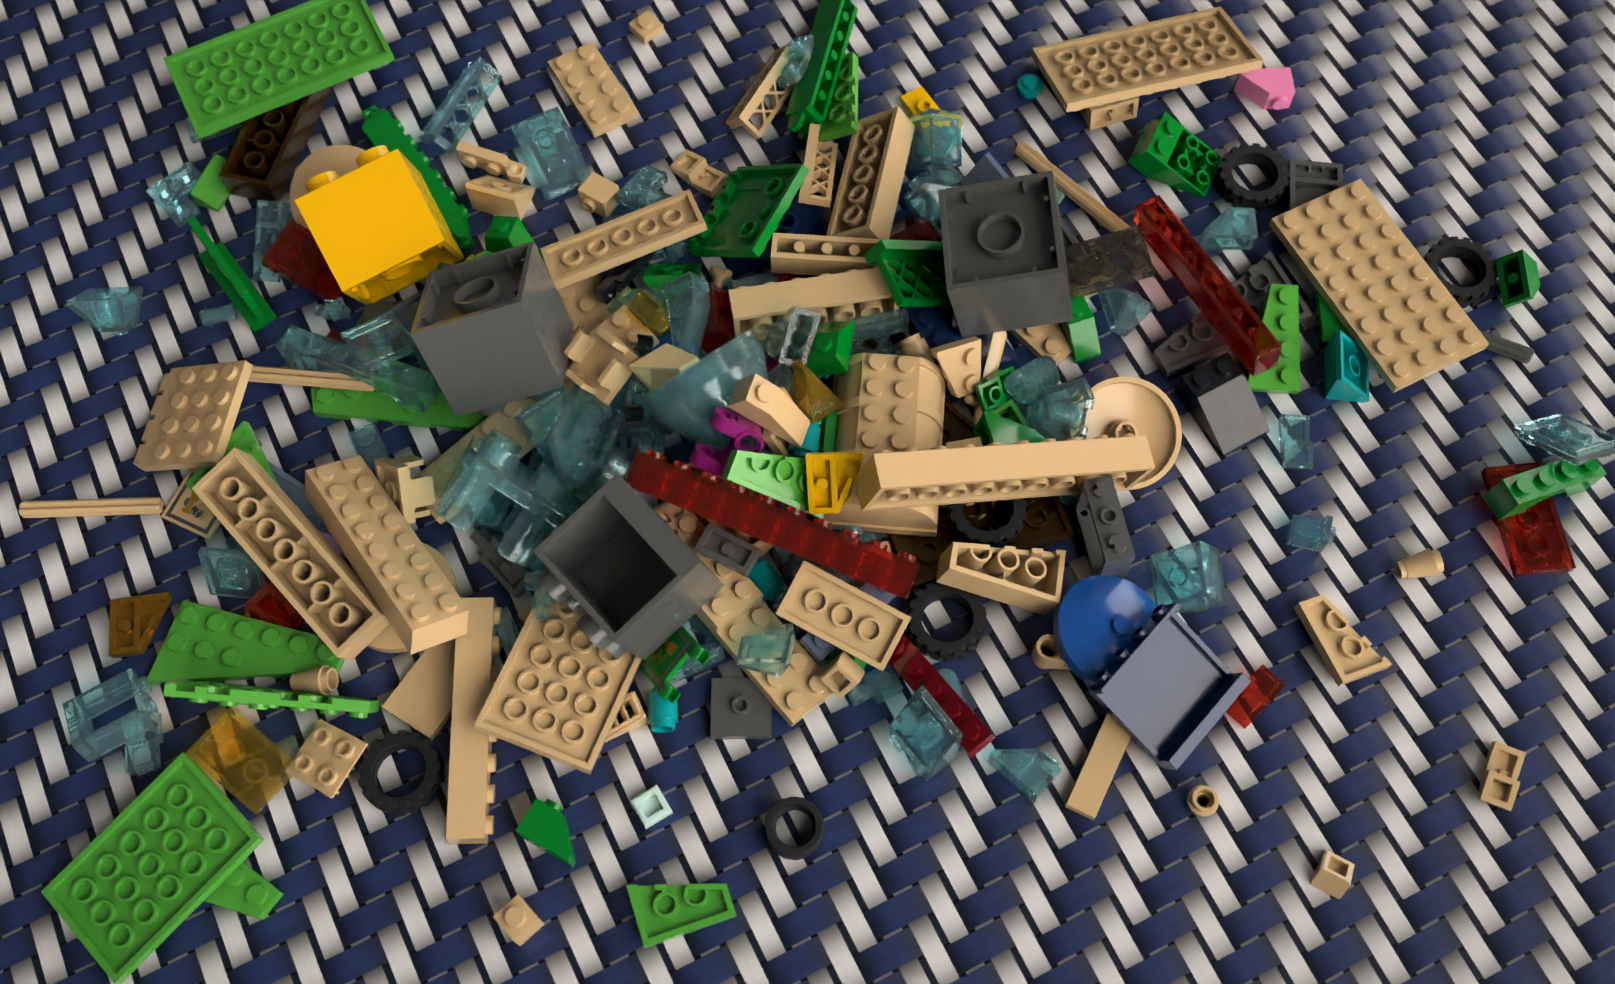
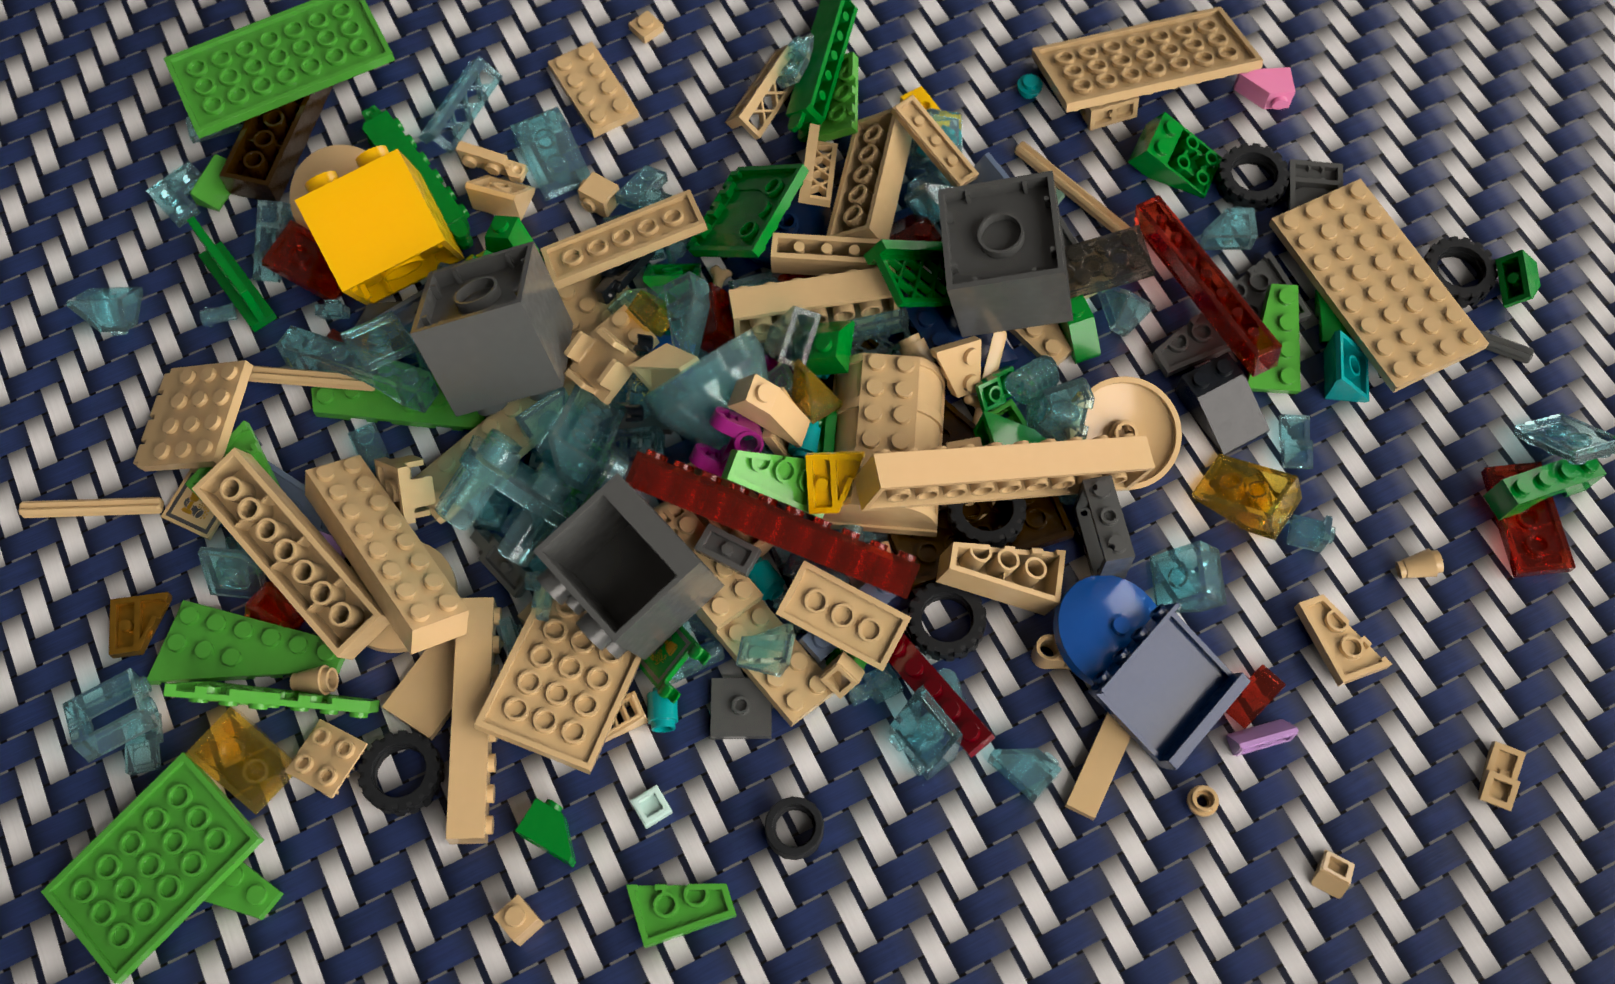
tan slope [670,149,728,198] -> none
none -> tan tile [891,95,979,187]
none -> clear yellow slope [1192,454,1302,540]
none -> lavender slope [1226,719,1299,756]

